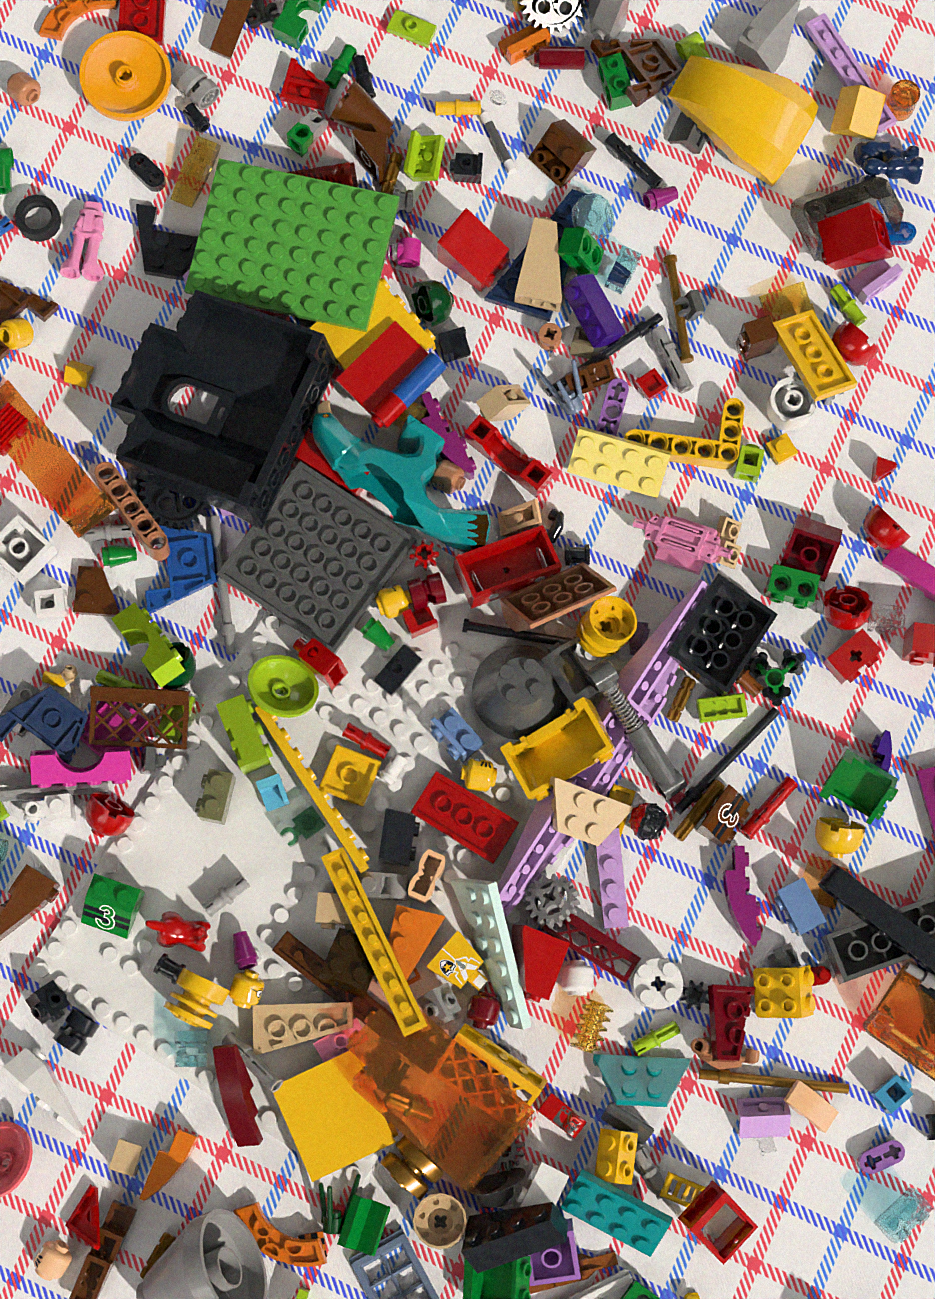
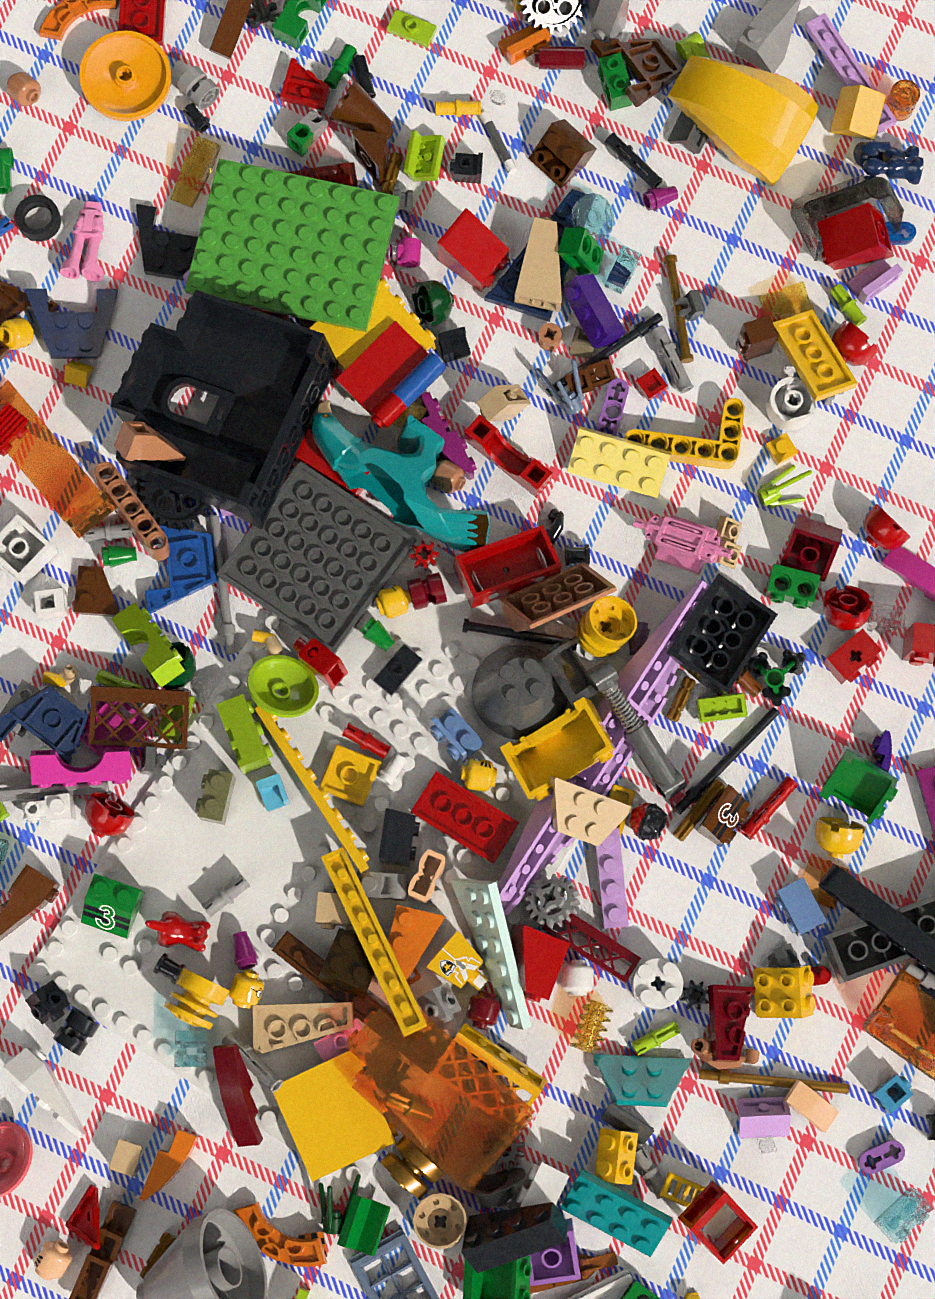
black beam [128,153,166,192] -> none
clear green plate [280,806,326,847] -> none
red panel [402,606,438,639] -> none
light nougat slope [497,499,542,537] -> none
red leg [537,1093,587,1139] -> none
magenta slope [723,846,761,947] -> none
lime brick [733,444,765,483] -> none
red slope [871,457,897,483] -> none
none -> dark blue wing [25,289,118,359]
none -> nougat slope [114,421,186,462]
none -> arm [252,629,282,656]
none -> lime plant [757,465,812,509]

